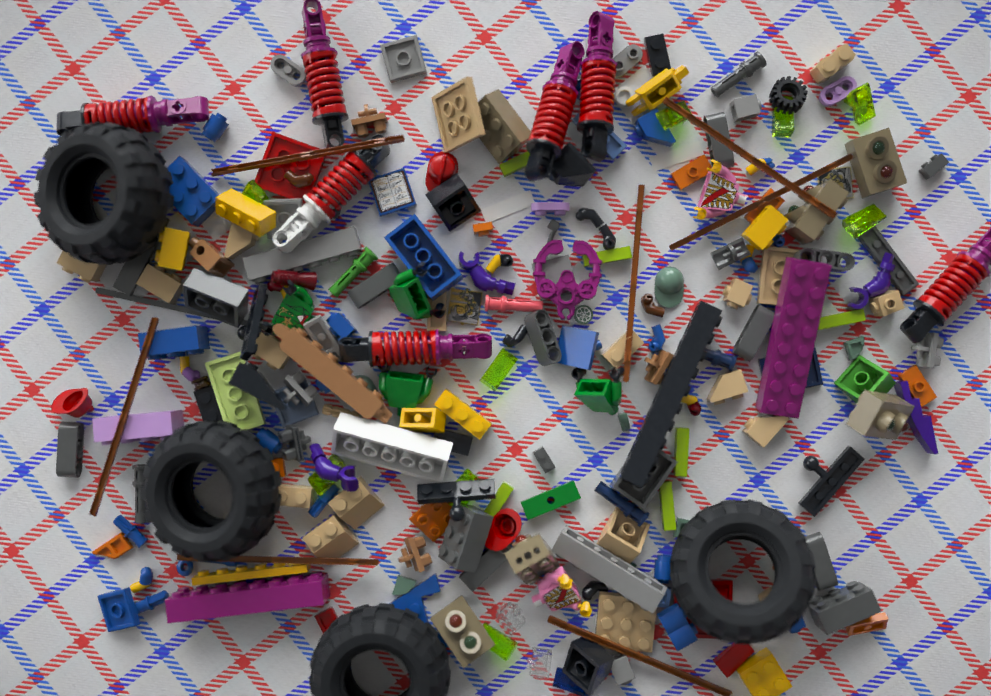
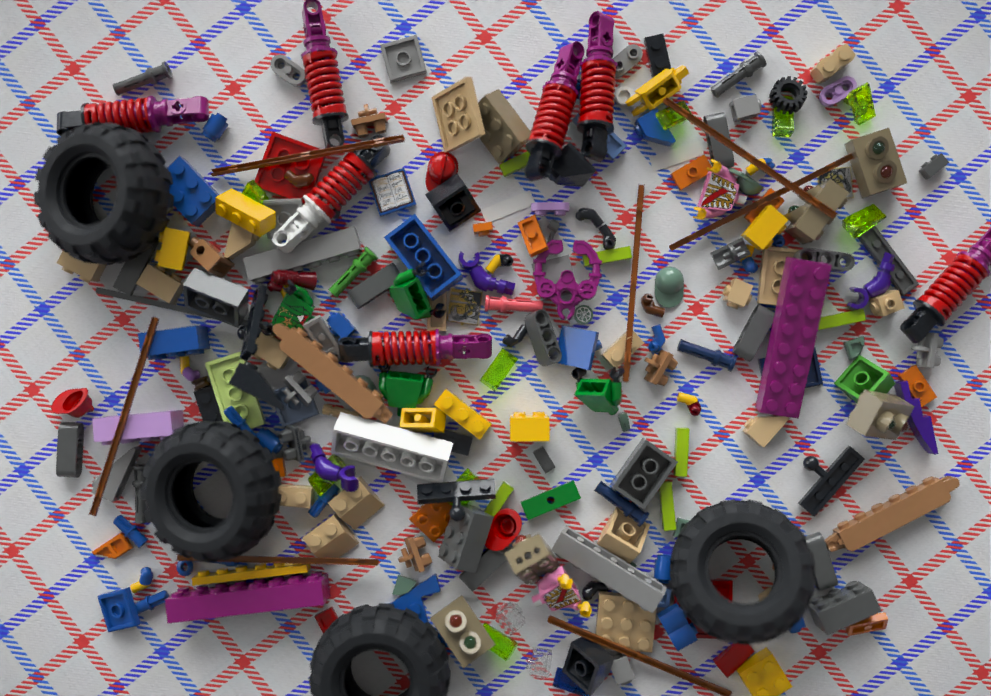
black brick [618,301,723,488] -> none
tan slope [706,369,748,405] -> none
none -> light grey slope [91,446,142,502]
none -> dark grey pin [113,62,173,96]
none -> blue axle [224,406,256,435]
none -> yellow brick [510,412,550,442]
none -> orange plate [518,215,549,257]
none -> sand green cap [728,167,764,195]
none -> medium nougat hinge [824,476,960,552]

